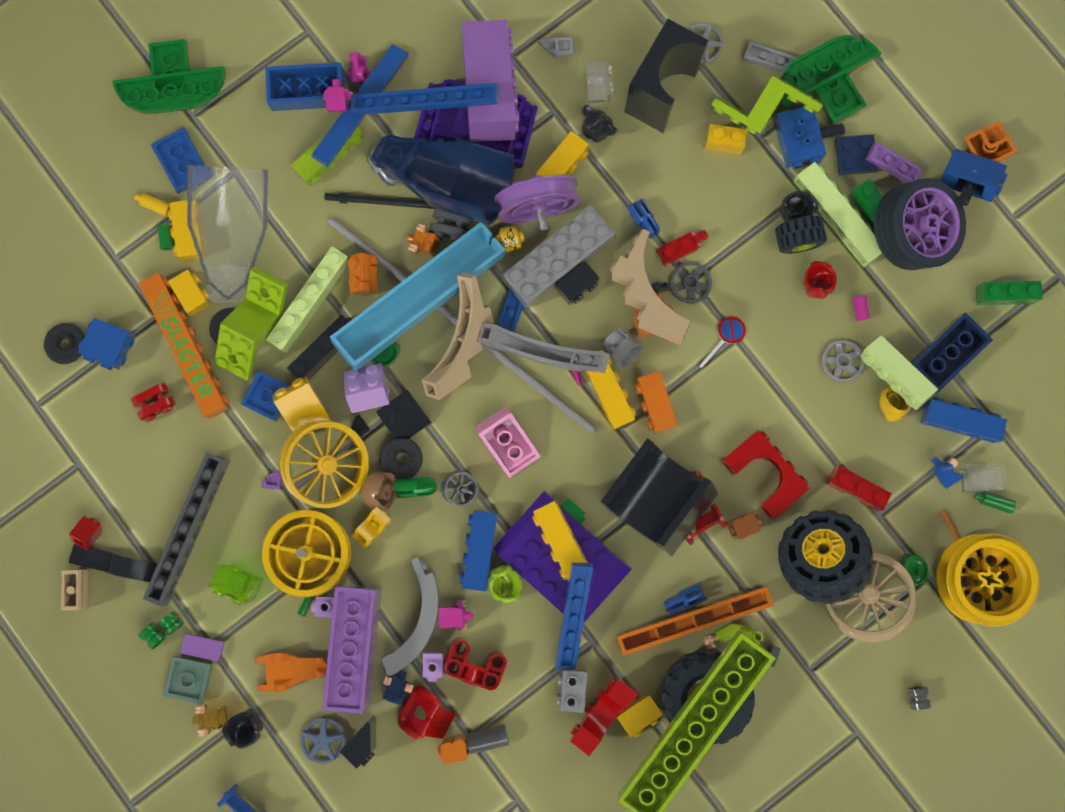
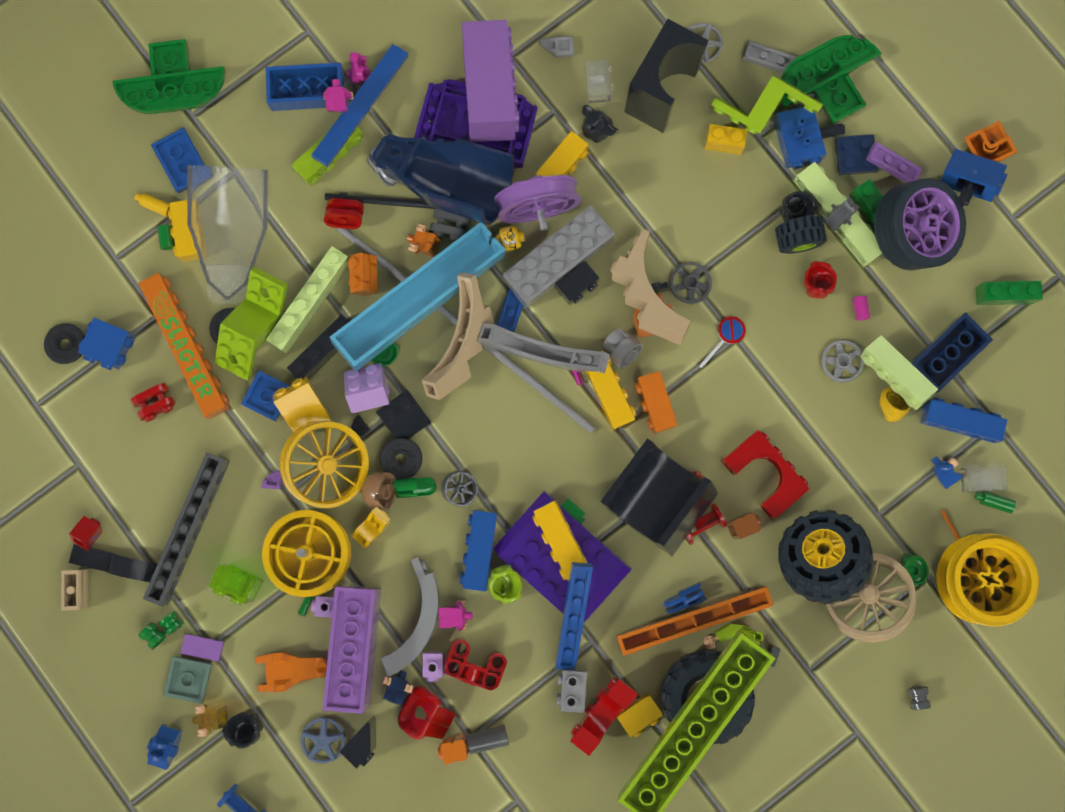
yellow brick [168,269,211,317] -> none
blue plate [350,83,499,116] -> none
bright pink slope [475,406,541,478] -> none
blue arm [627,198,660,238] -> none
red hinge [656,230,709,267] -> none
red arch [825,465,892,511] -> none
none -> blue hinge [147,724,182,770]
none -> red brick [324,198,364,229]
none -> dark grey wheel [824,197,860,232]

